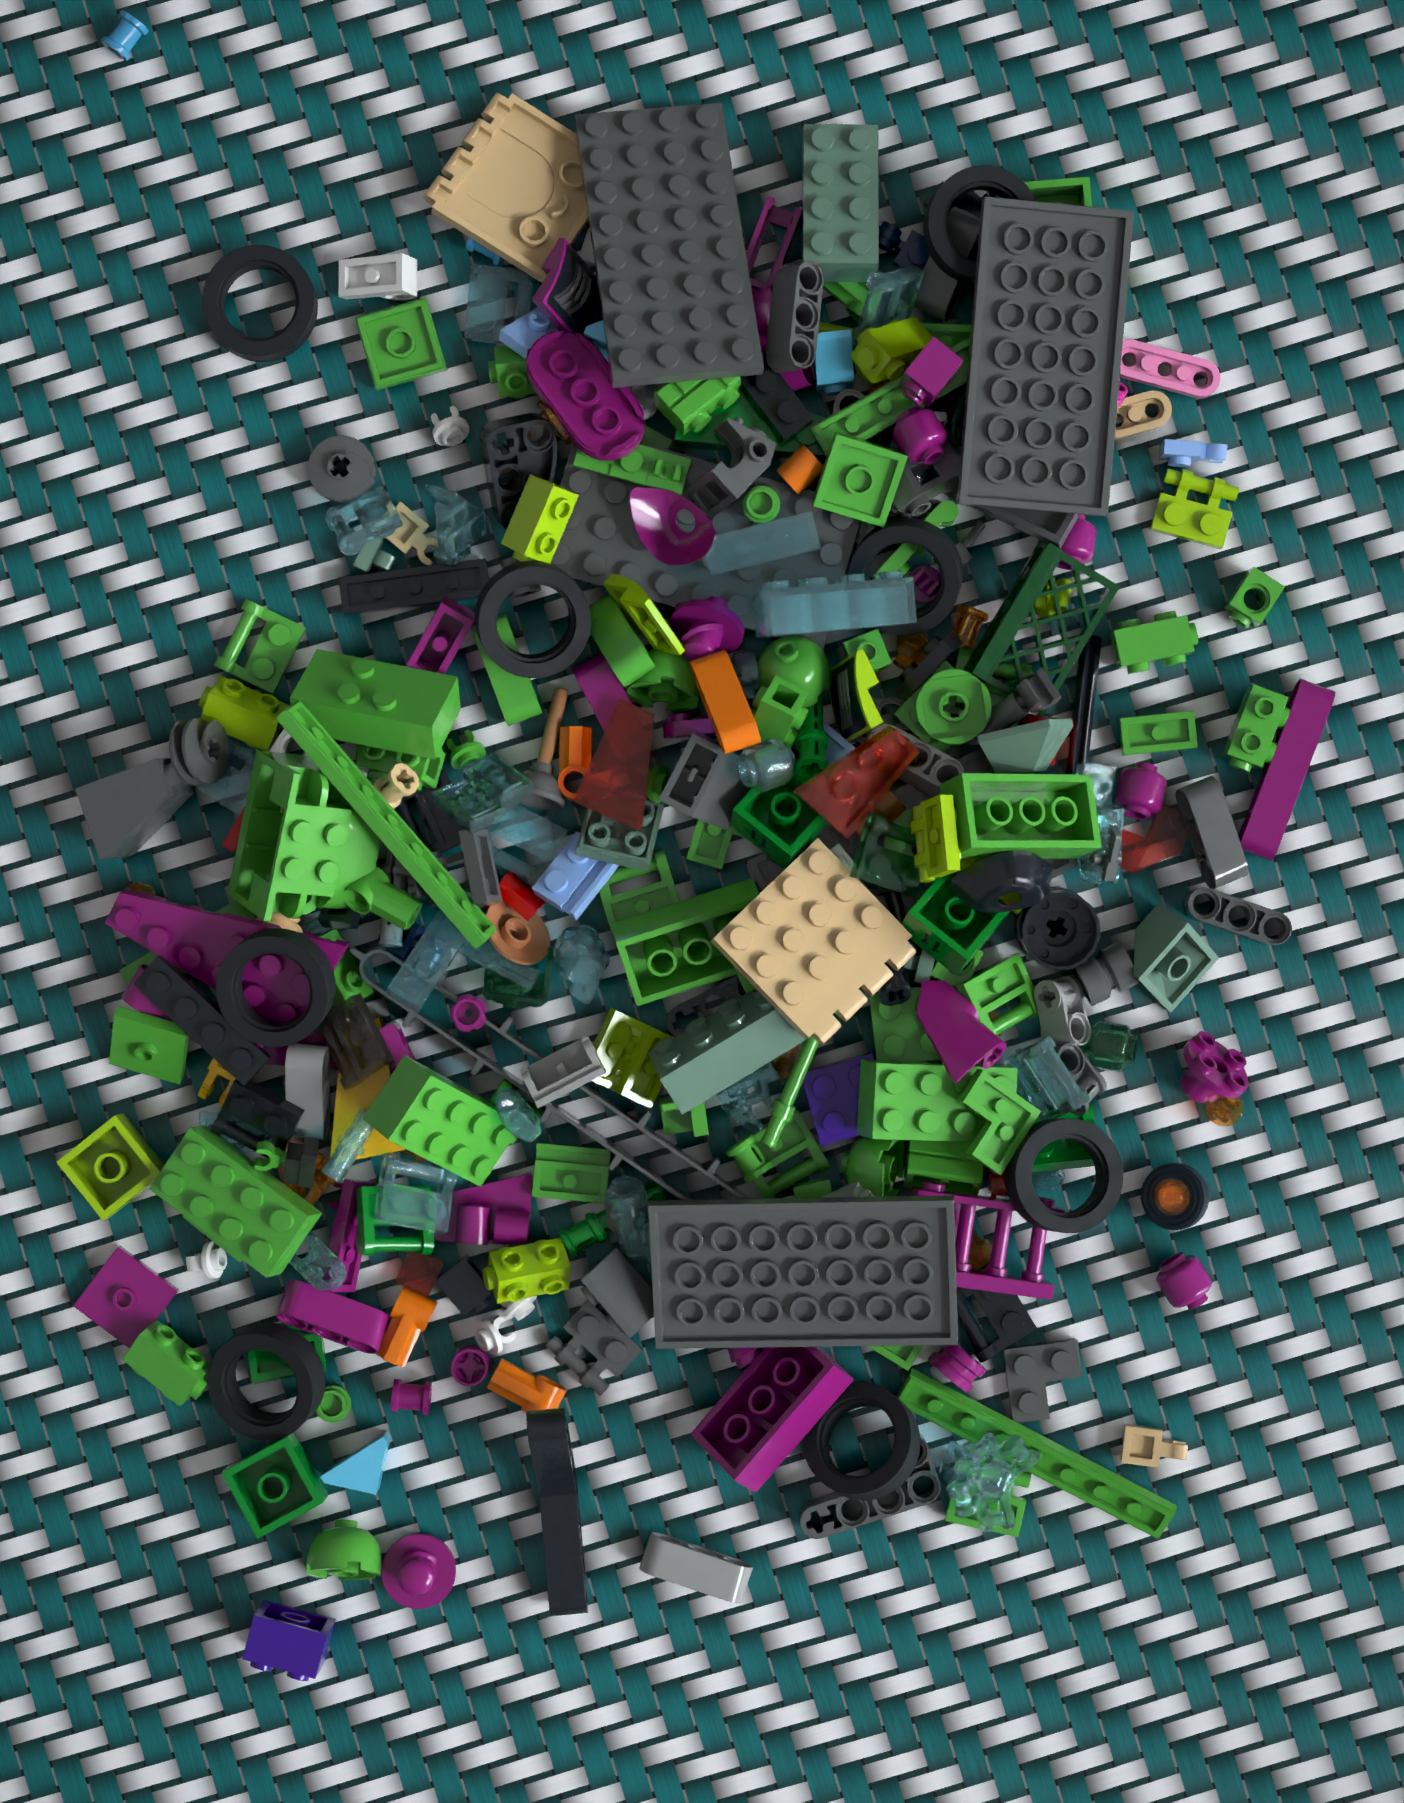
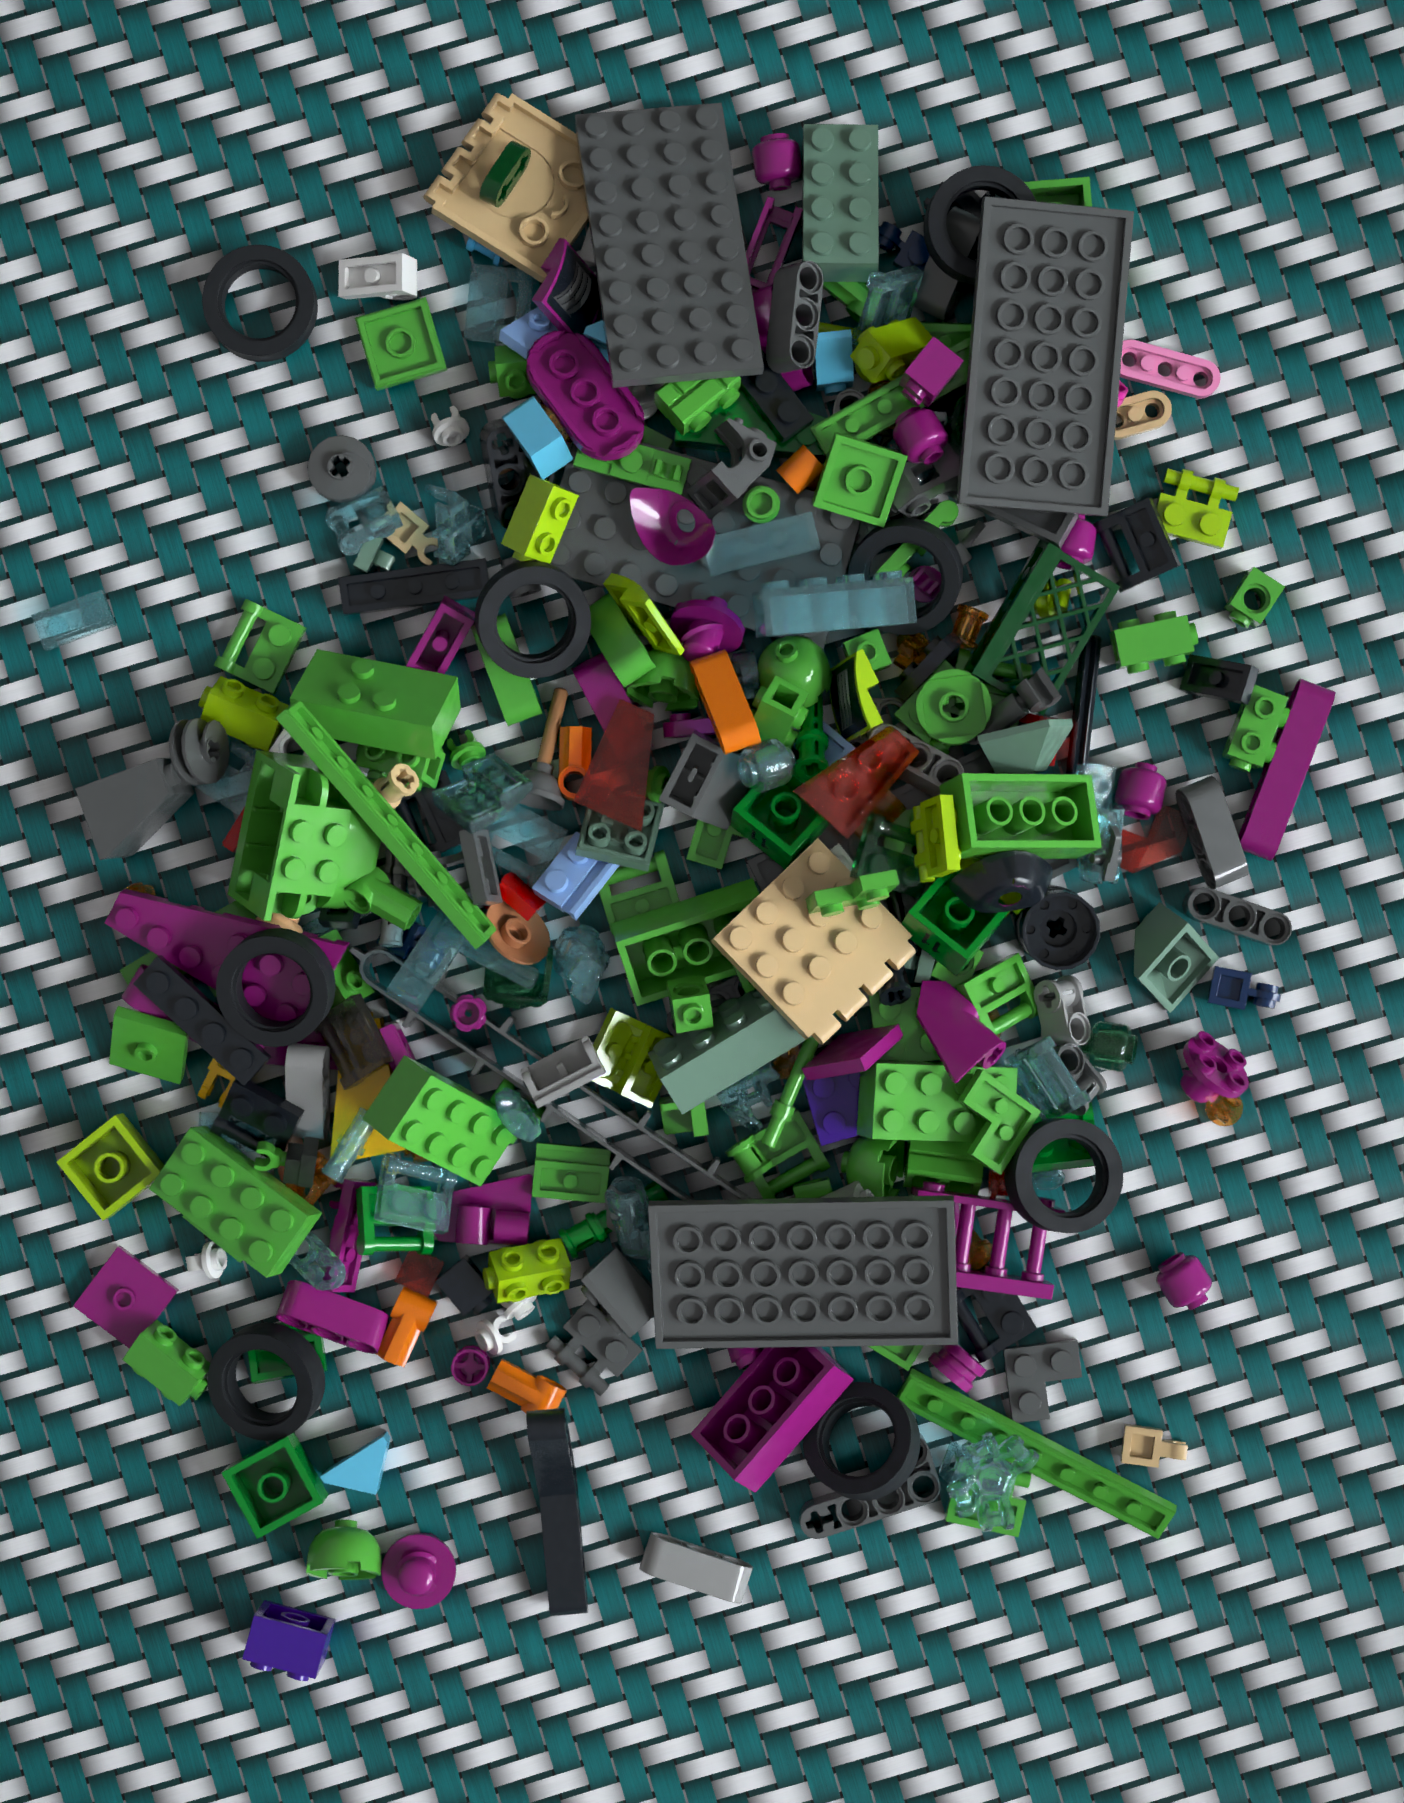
dark azure bush [100,10,149,61] -> none
bright green plate [315,1385,352,1423] -> none
magenta bush [391,1379,432,1416] -> none
dark grey wheel [1072,941,1139,1006] -> none
bright green plate [1118,711,1198,756] -> none
black wheel [1141,1163,1209,1230] -> none
light blue plate [1159,439,1227,467] -> none
none -> clear light blue plate [32,590,116,651]
none -> dark green beam [479,141,531,208]
none -> medium azure slope [502,396,573,479]
none -> bright green brick [666,974,714,1033]
none -> magenta head [752,133,803,191]
none -> magenta tile [802,1024,903,1080]
none -> bright green plate [805,869,899,917]
none -> black plate [1093,497,1181,593]
none -> black plate [1179,654,1259,705]
none -> dark blue plate [1207,966,1281,1010]

